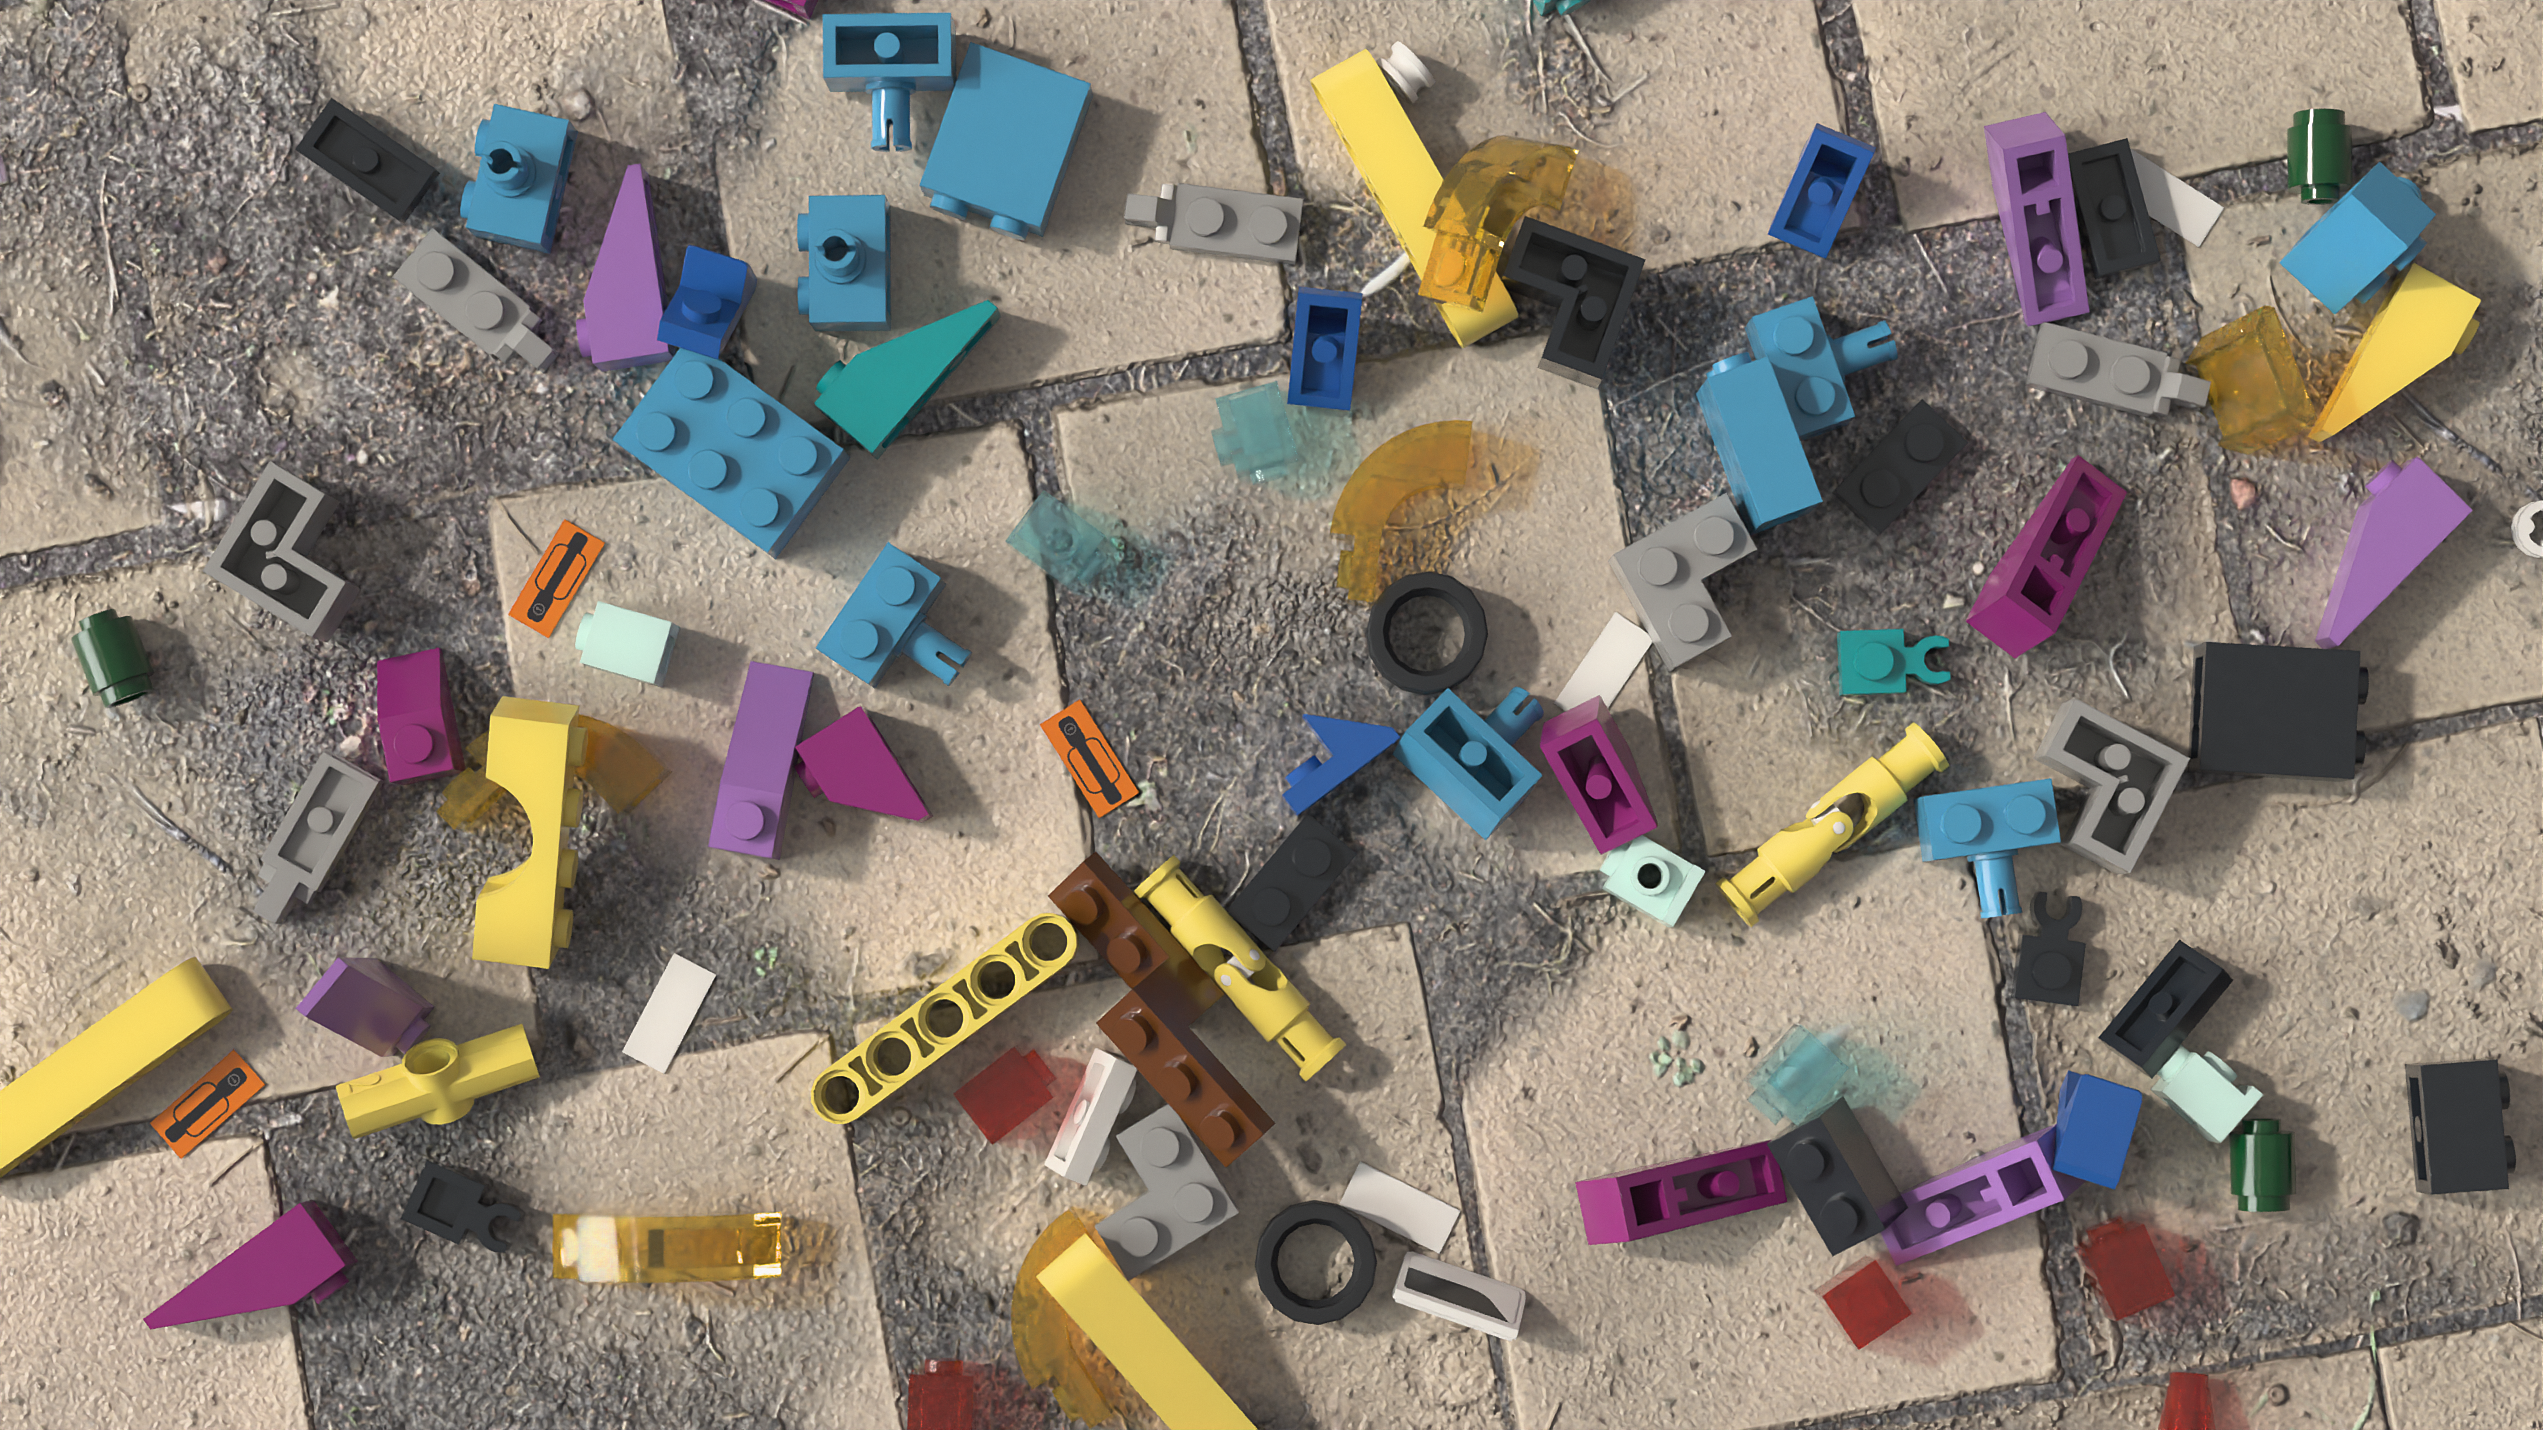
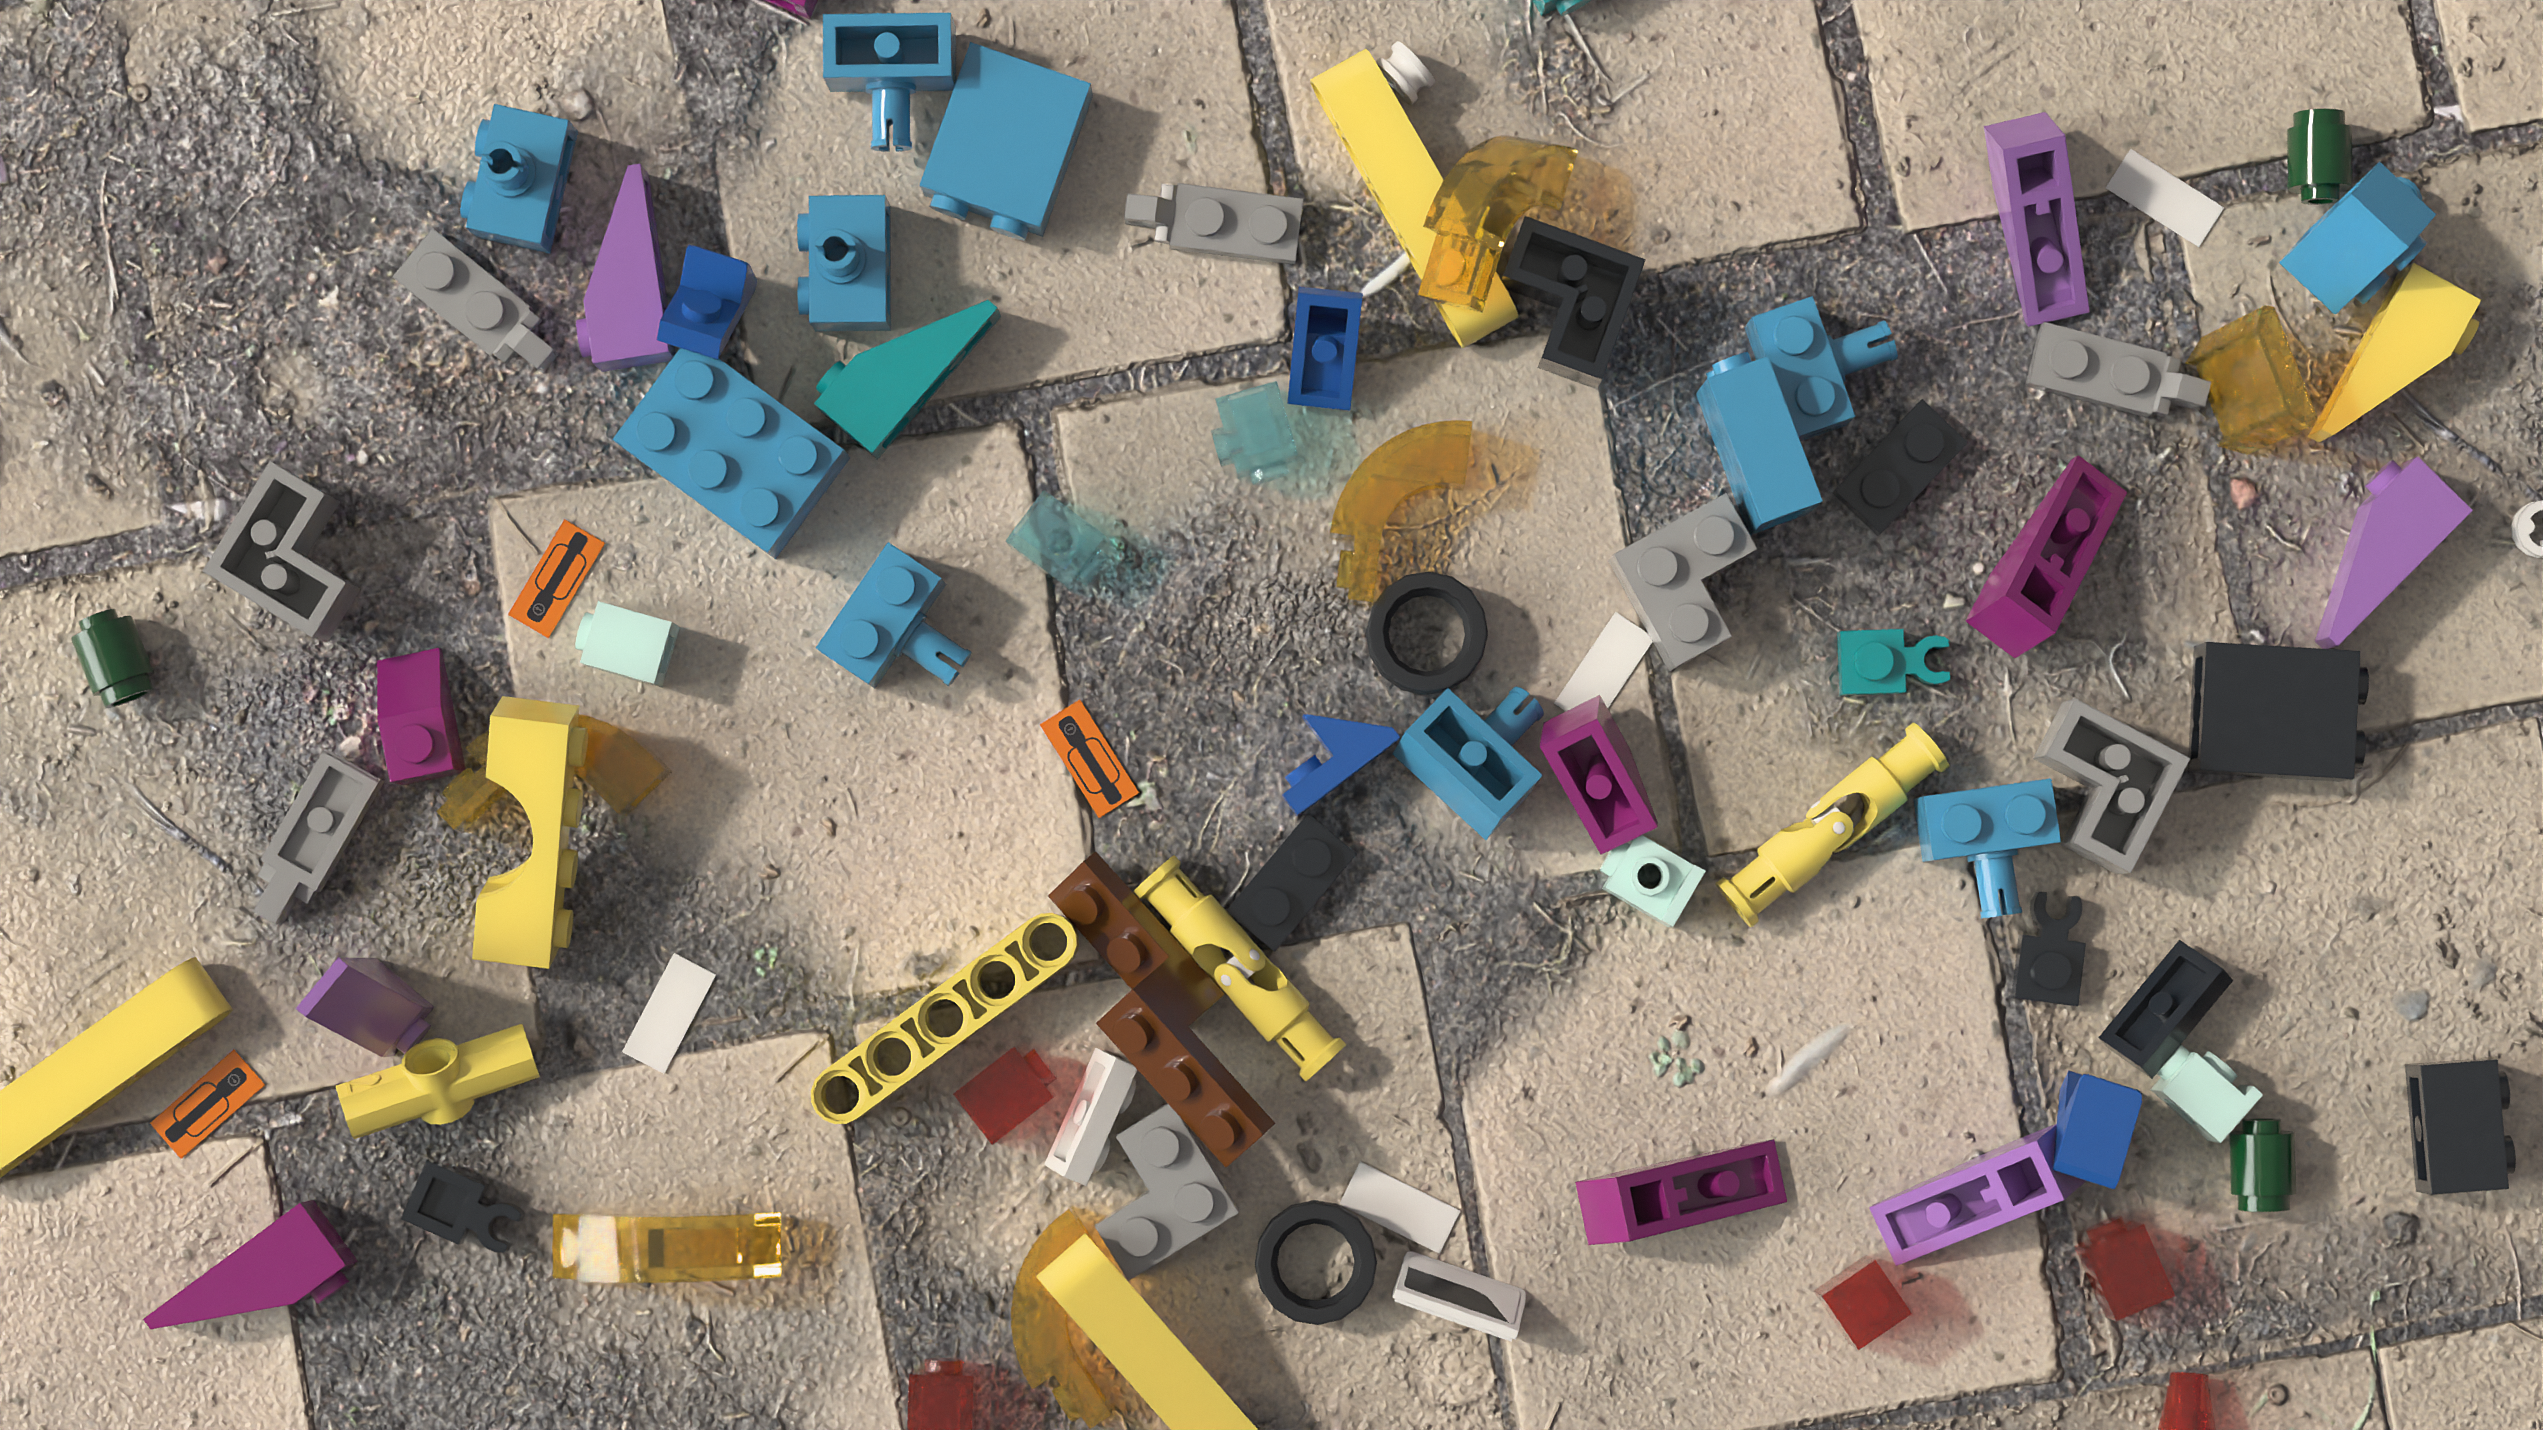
black plate [295,97,440,225] -> none
medium lavender slope [708,661,814,860] -> none
magenta slope [794,706,933,823] -> none
clear light blue brick [1743,1024,1849,1126] -> none
black brick [1767,1096,1908,1257] -> none
blue slope [1768,123,1876,259] -> none
black plate [2068,138,2161,280] -> none

